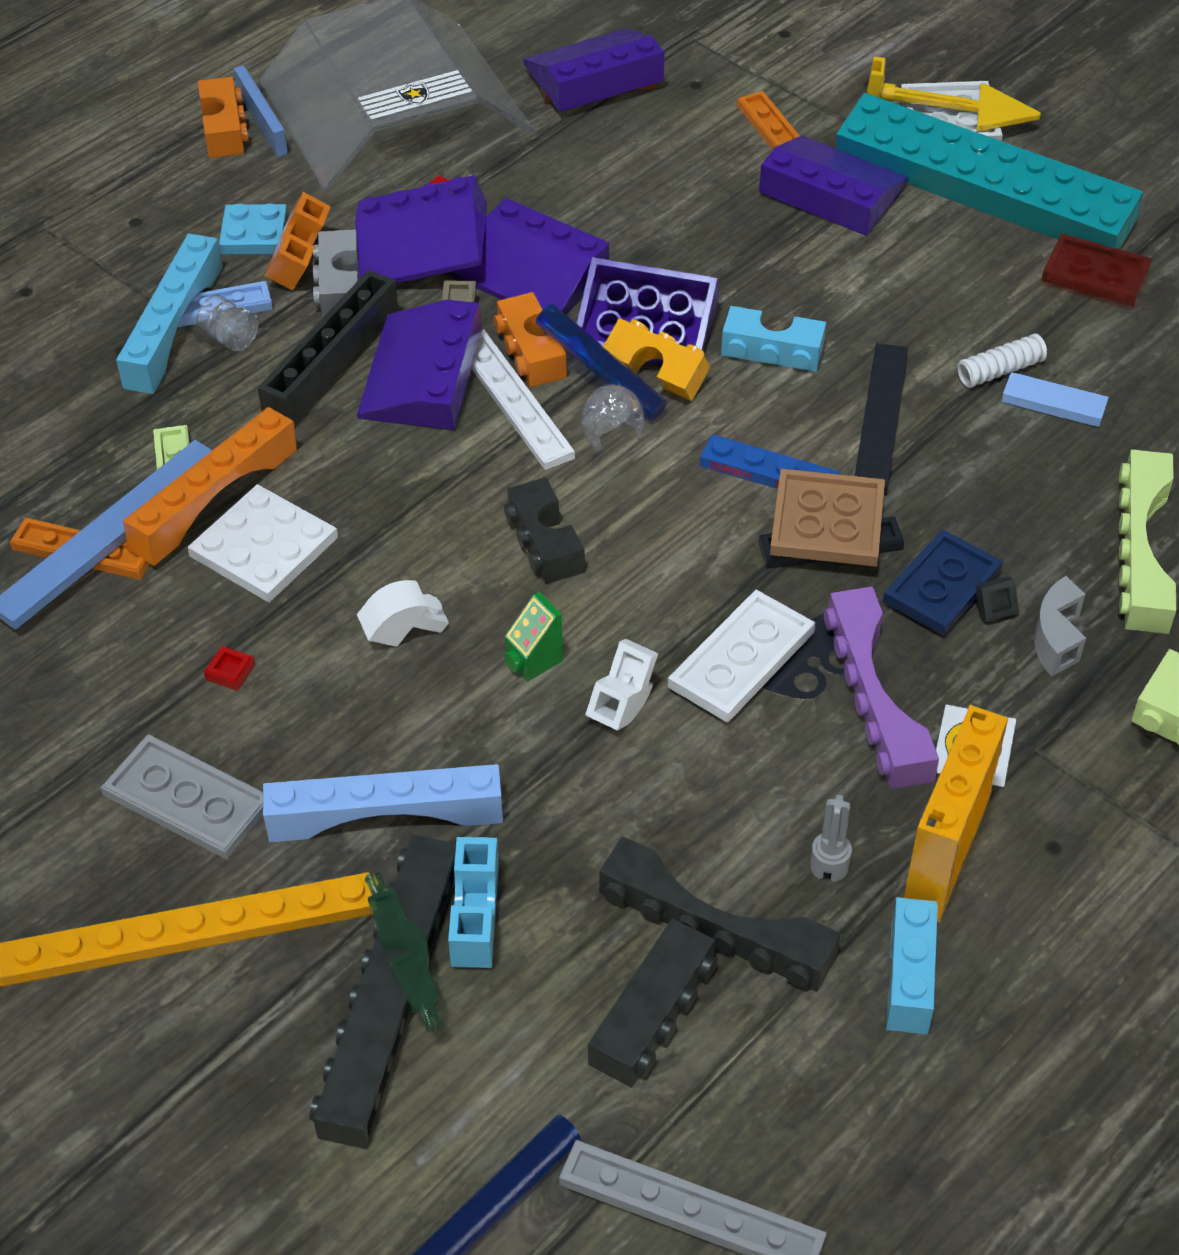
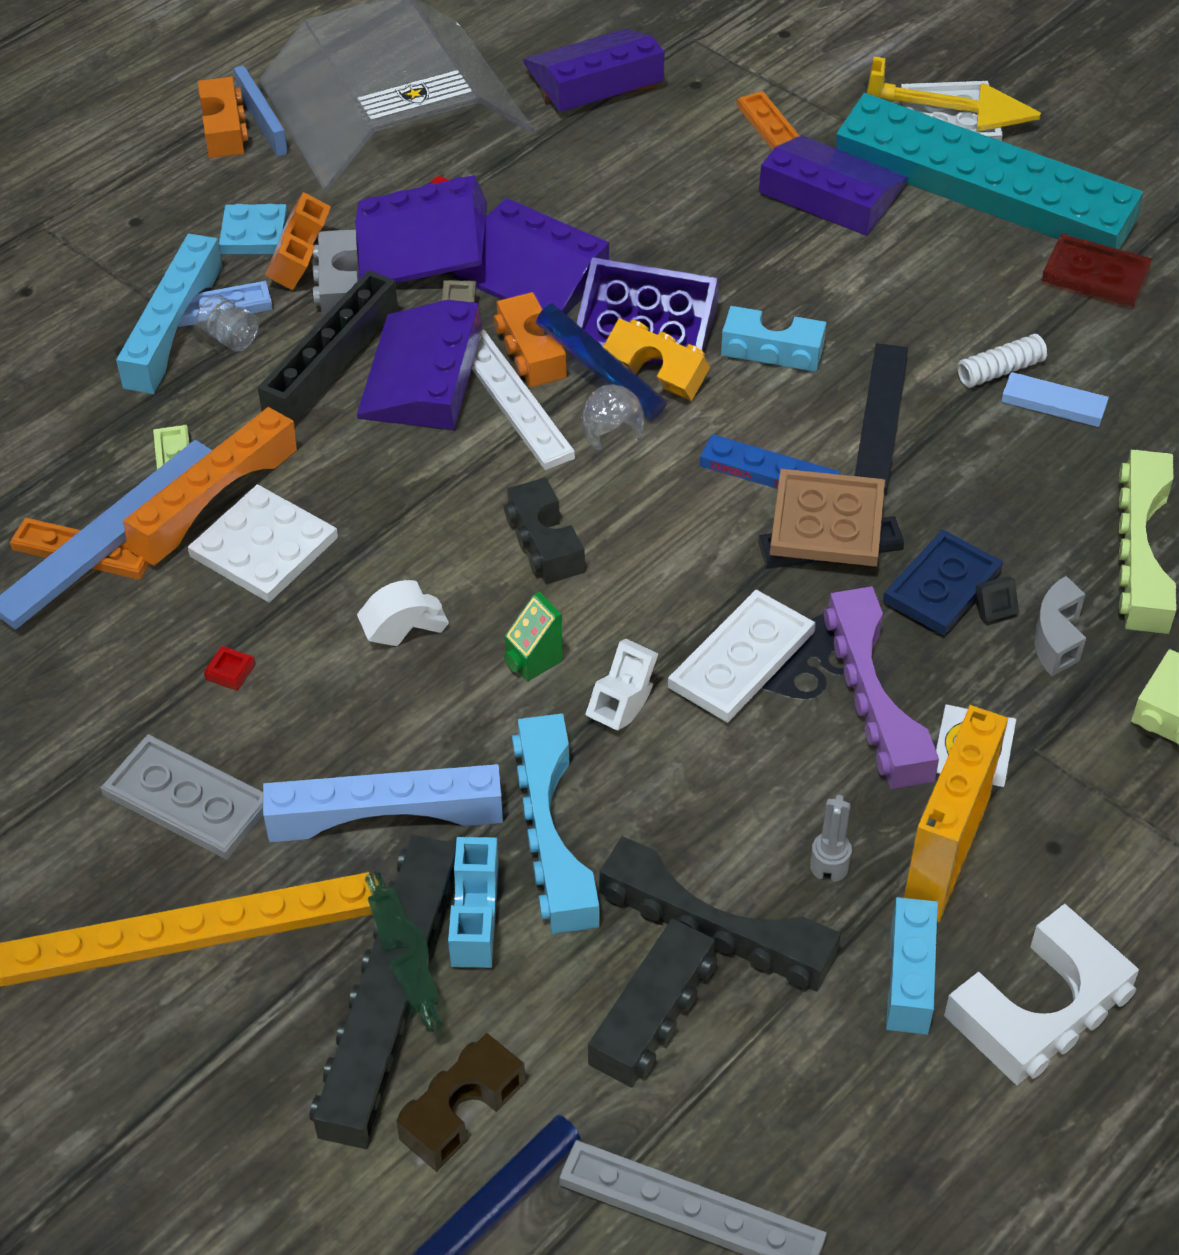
none -> dark brown arch [396,1033,525,1172]
none -> medium azure arch [512,713,599,934]
none -> white arch [944,904,1139,1085]

